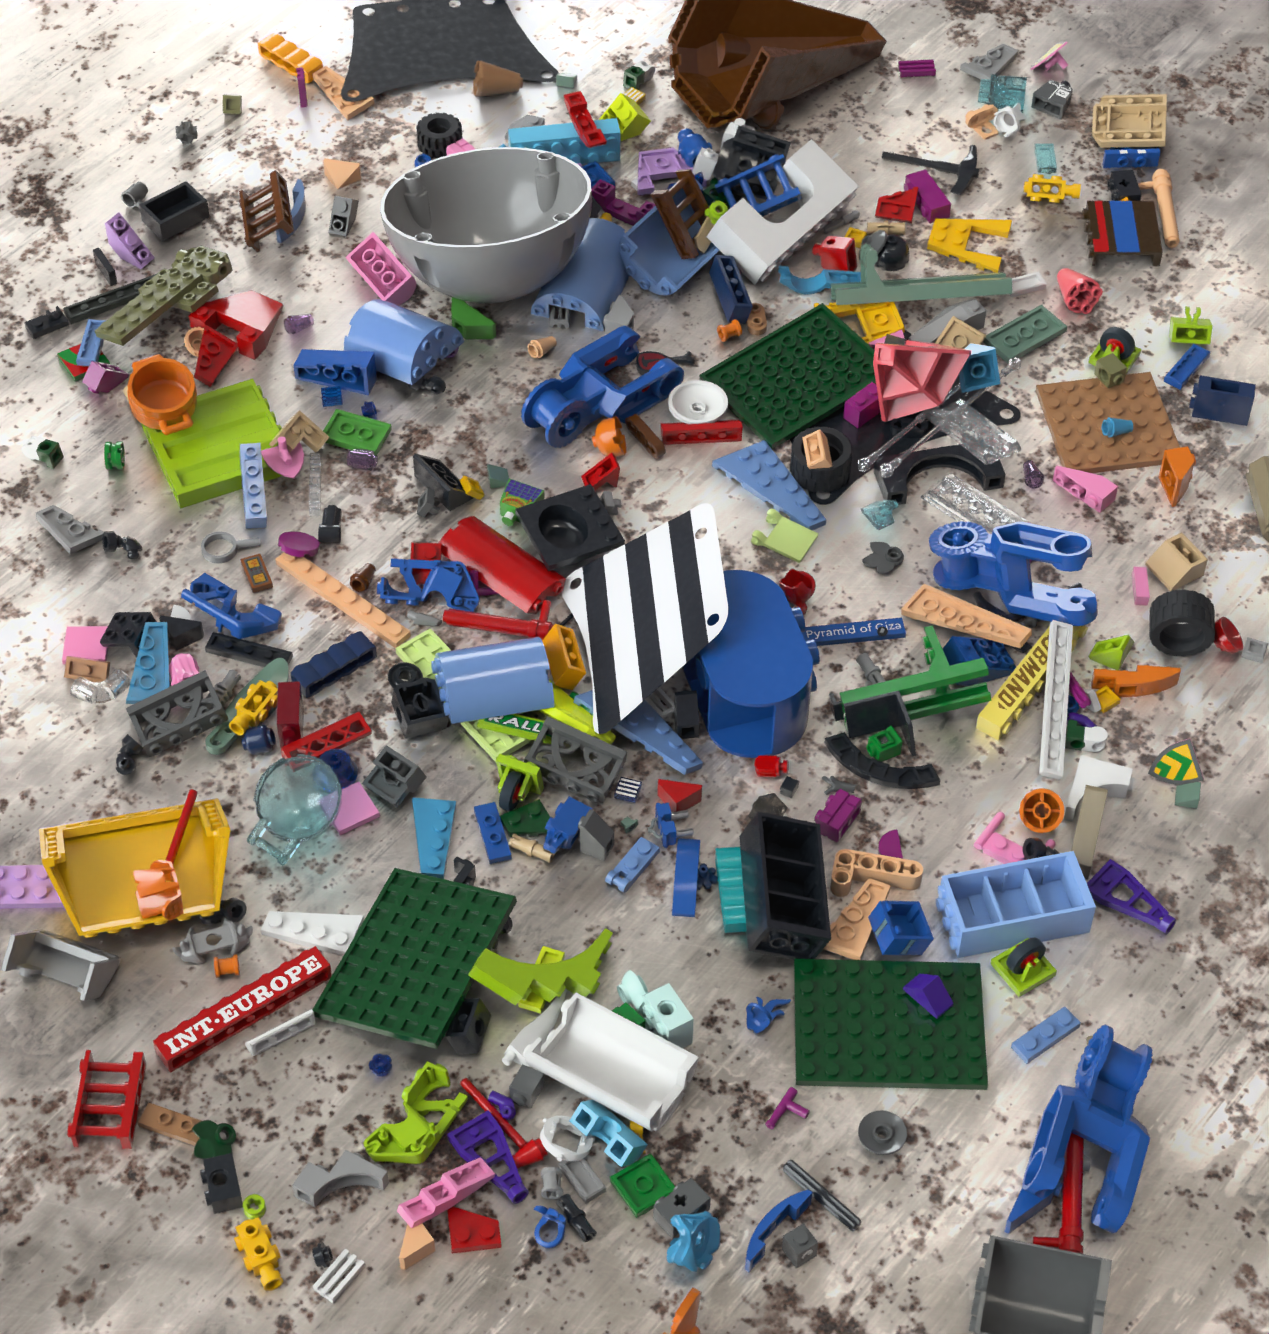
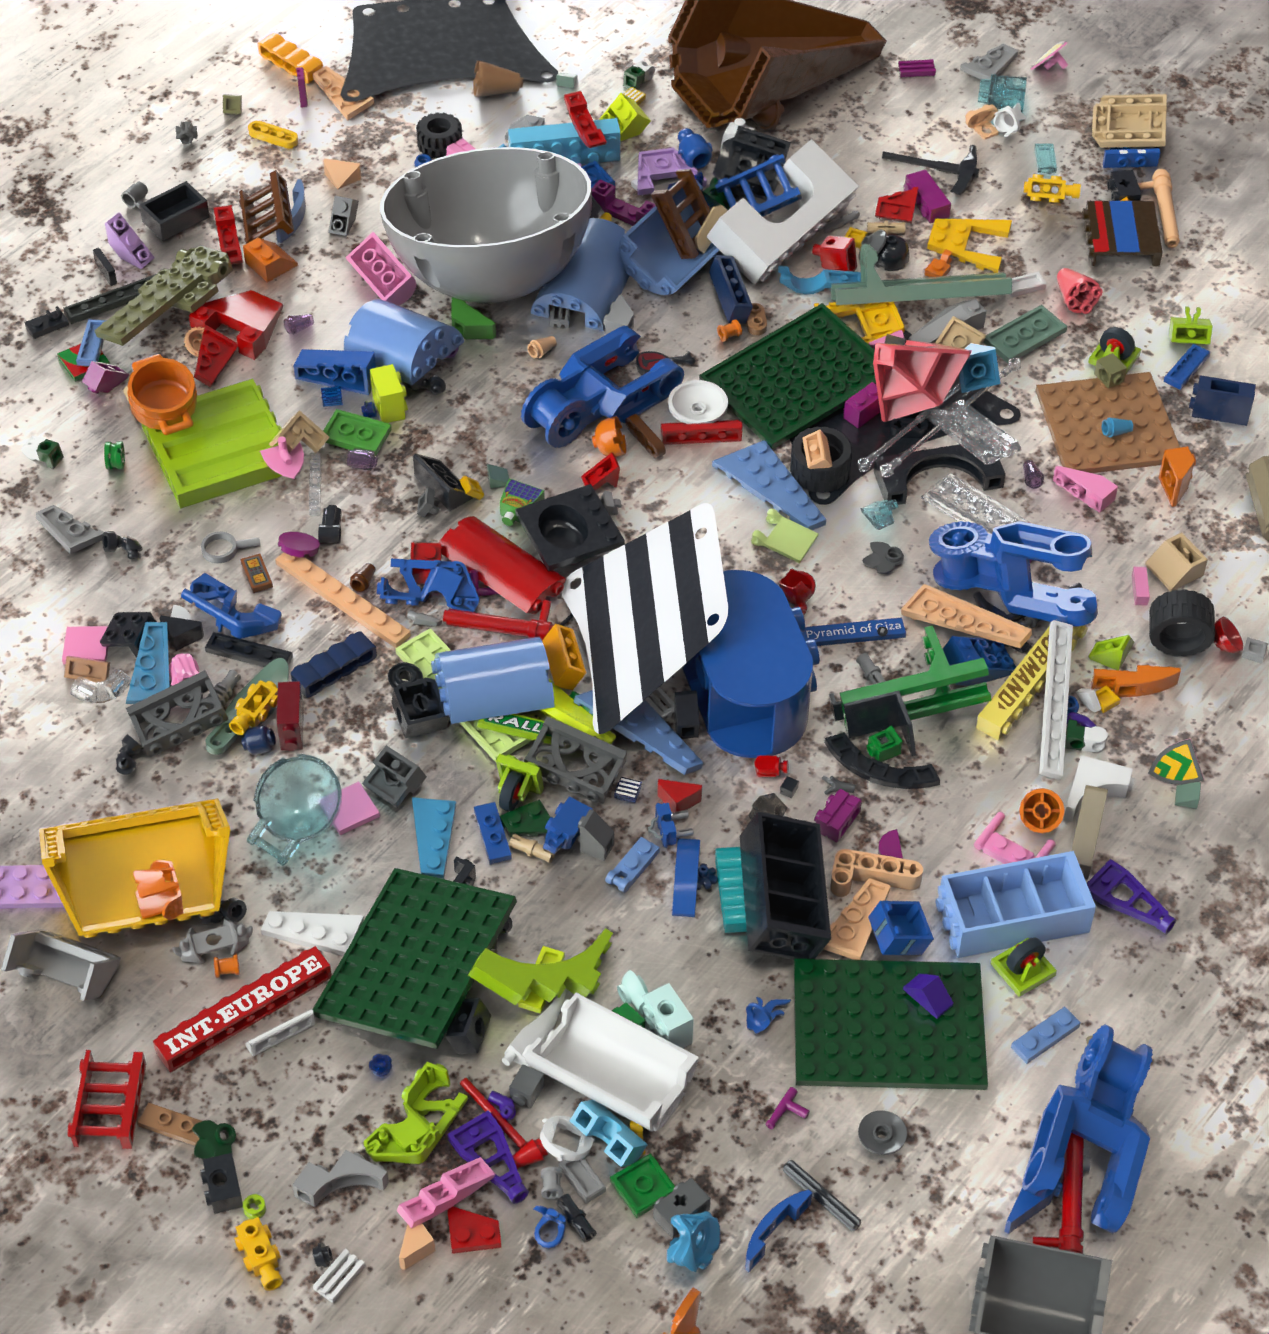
red bar [165,789,198,864] -> none
medium blue brick [239,443,267,529] -> none
red fence [281,711,372,771] -> none
clear blue cone [314,749,358,793] -> none
sand green piece [620,816,639,833] -> none
white brick [692,147,719,181] -> none
lime brick [705,201,728,225] -> none
dark grey brick [782,1223,818,1268] -> none
black arm [1023,838,1060,860] -> none
dark grey torso [1031,80,1073,119] -> none
magenta axle [1069,671,1091,708] -> none
none -> red slope [213,205,243,265]
none -> orange slope [243,238,298,283]
none -> yellow plate [248,121,298,149]
none -> neon yellow brick [370,364,408,423]
none -> orange plate [924,249,953,277]

